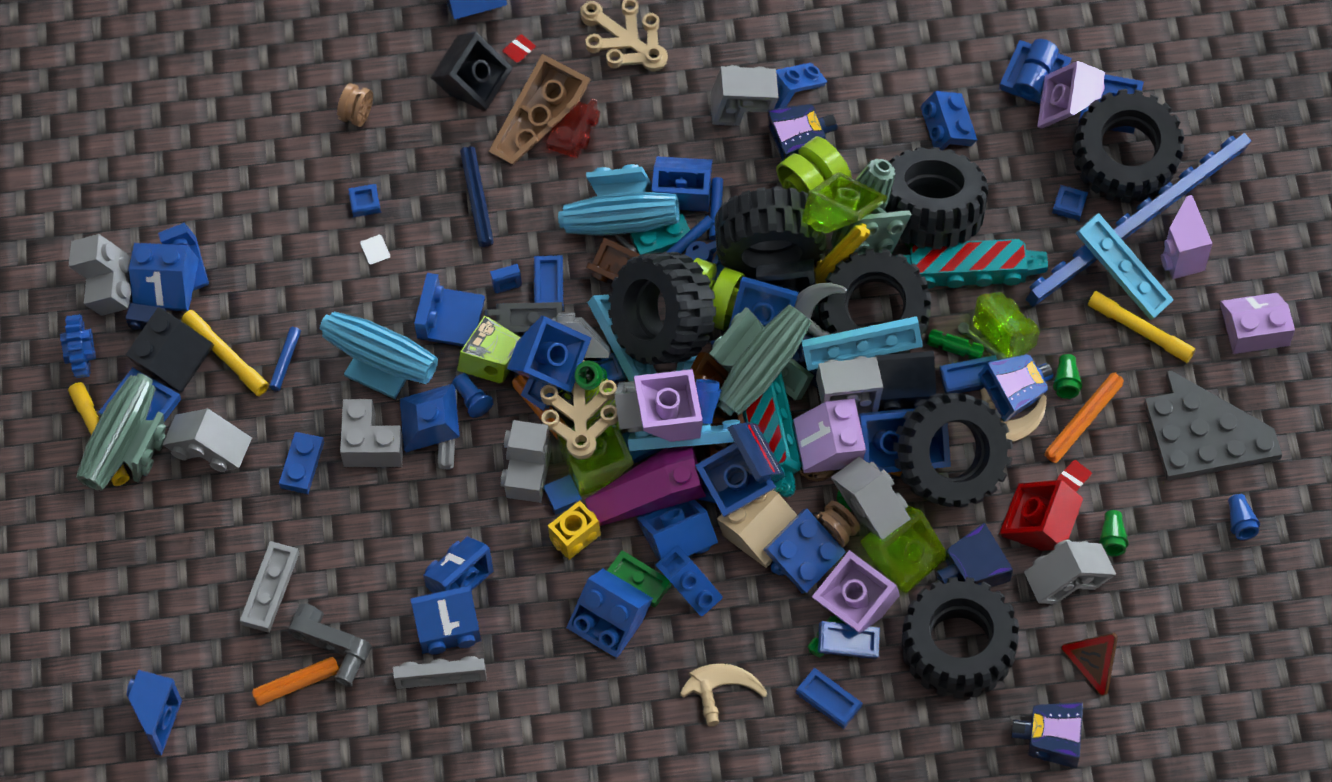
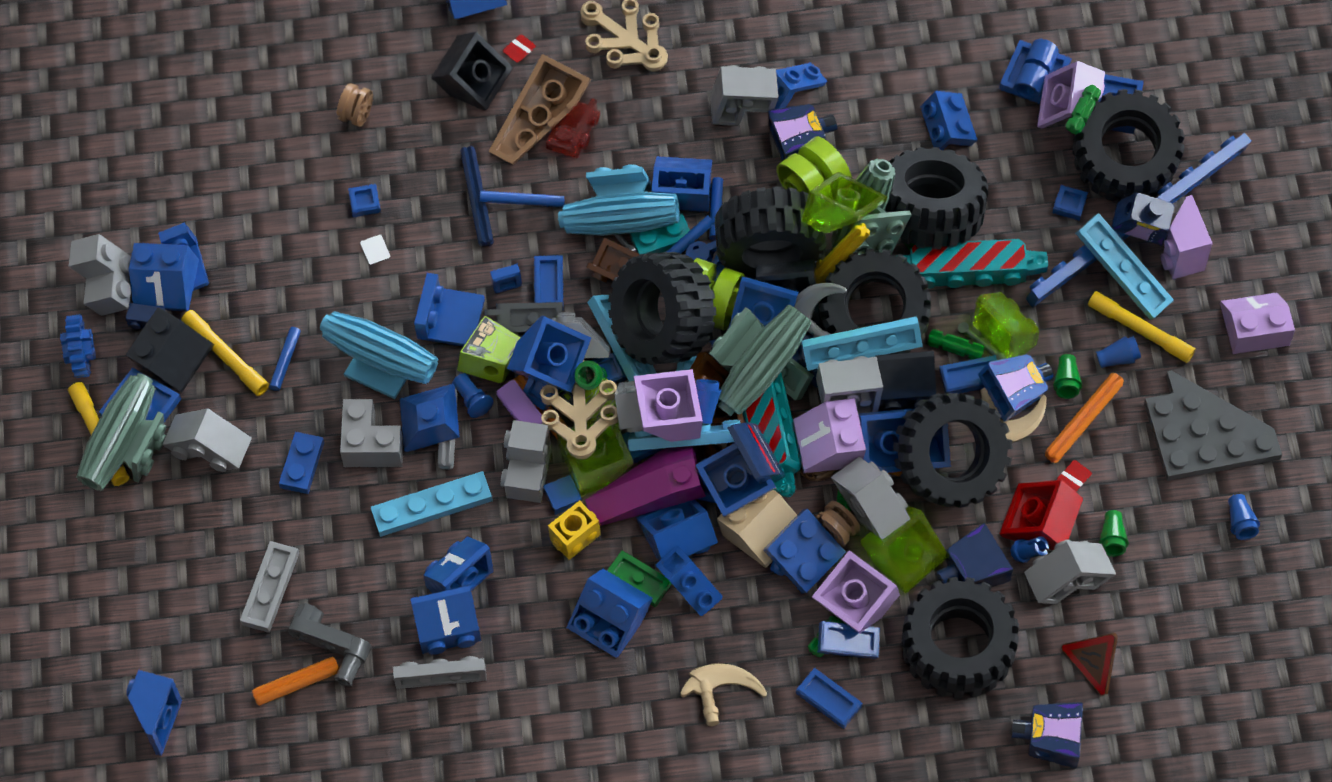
none -> medium azure plate [371,471,493,537]
none -> blue bar [479,191,565,207]
none -> medium lavender slope [496,380,542,424]
none -> blue pin [1010,536,1049,563]
none -> green axle [1066,84,1101,135]
none -> blue cone [1096,336,1141,368]
none -> dark blue torso [1111,193,1175,246]

